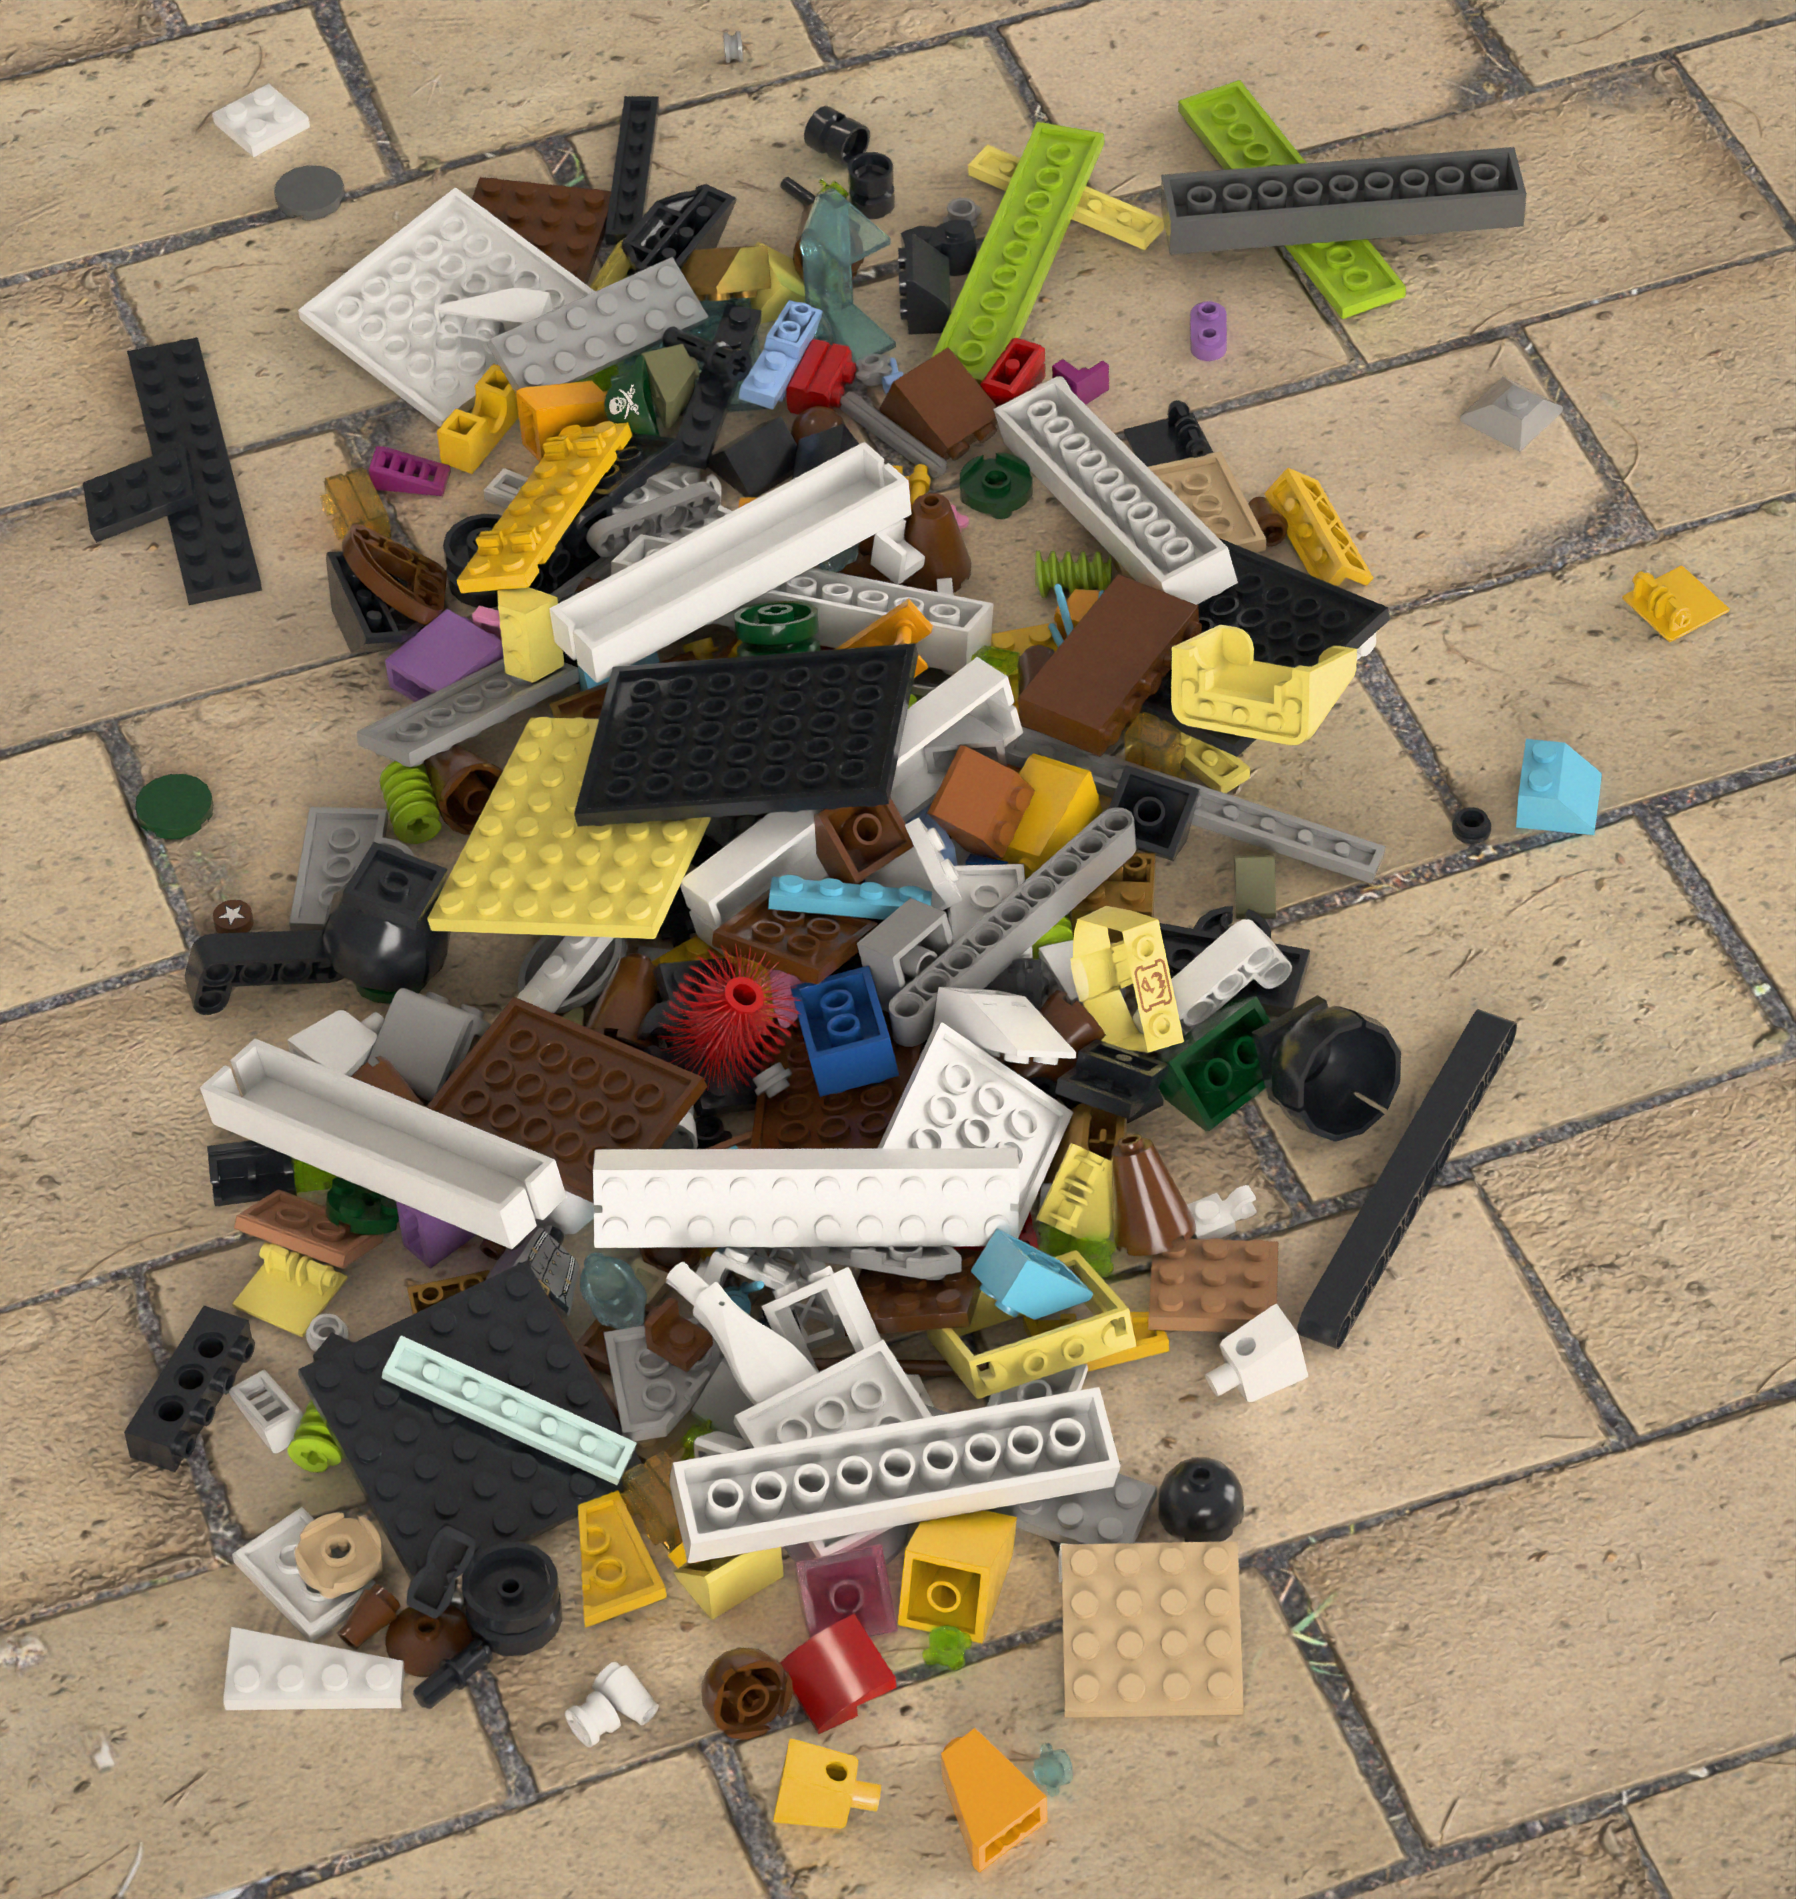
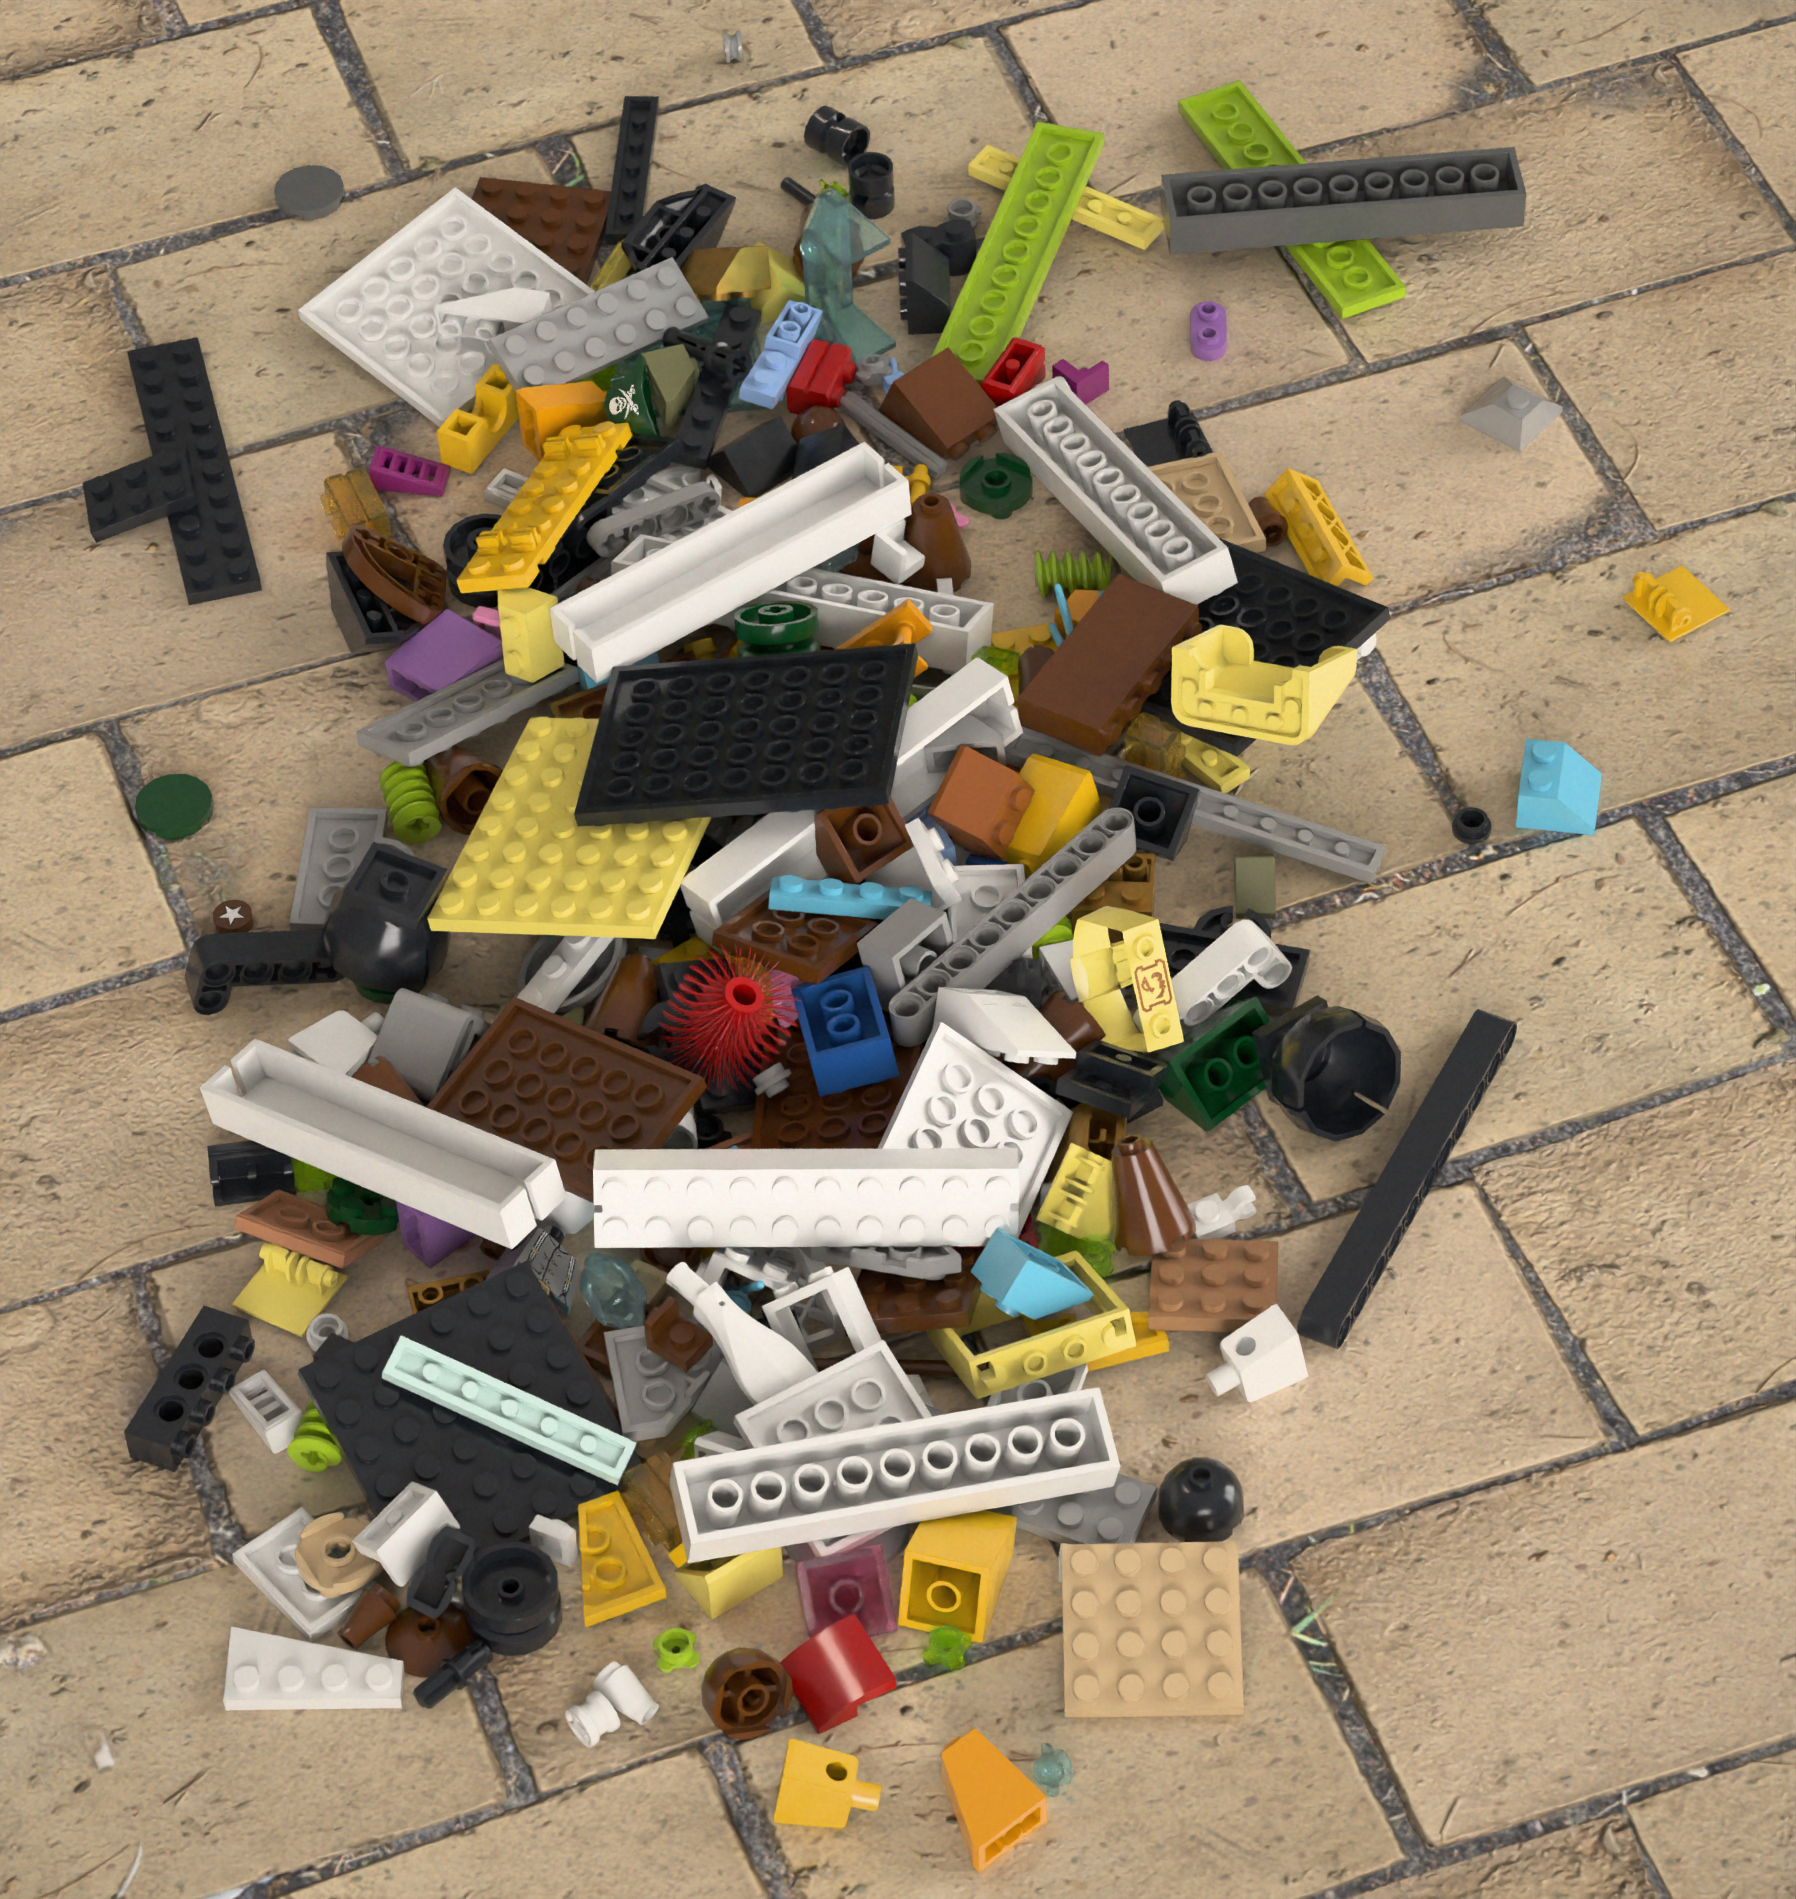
white plate [212,84,310,157] -> none
none -> white panel [352,1481,460,1586]
none -> white plate [529,1514,579,1567]
none -> lime plate [653,1628,700,1673]

